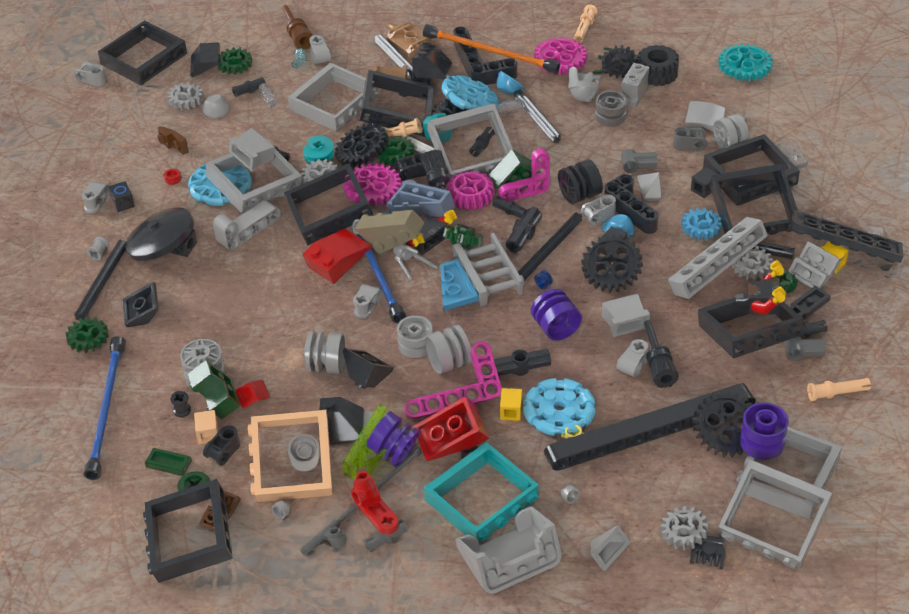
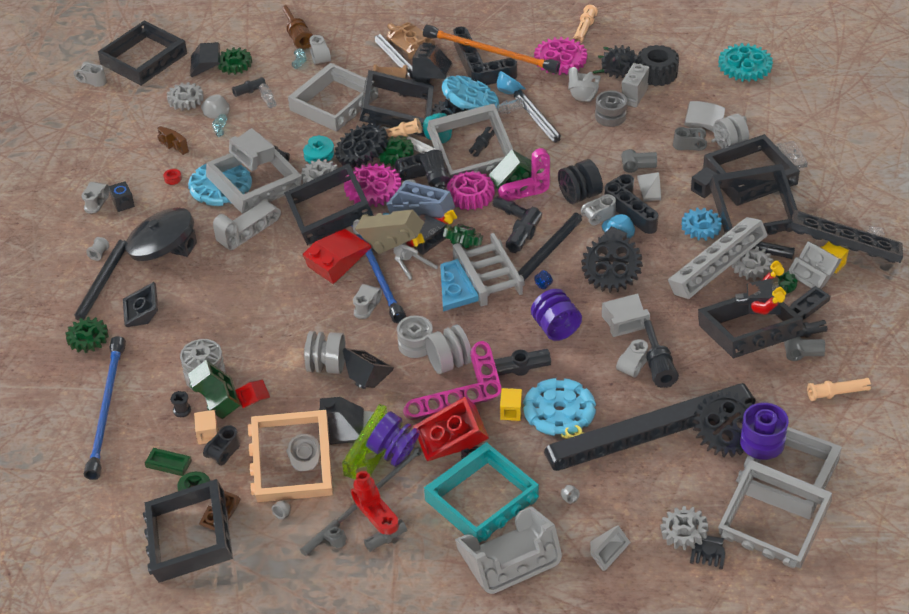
none -> clear light blue arm [212,114,227,137]

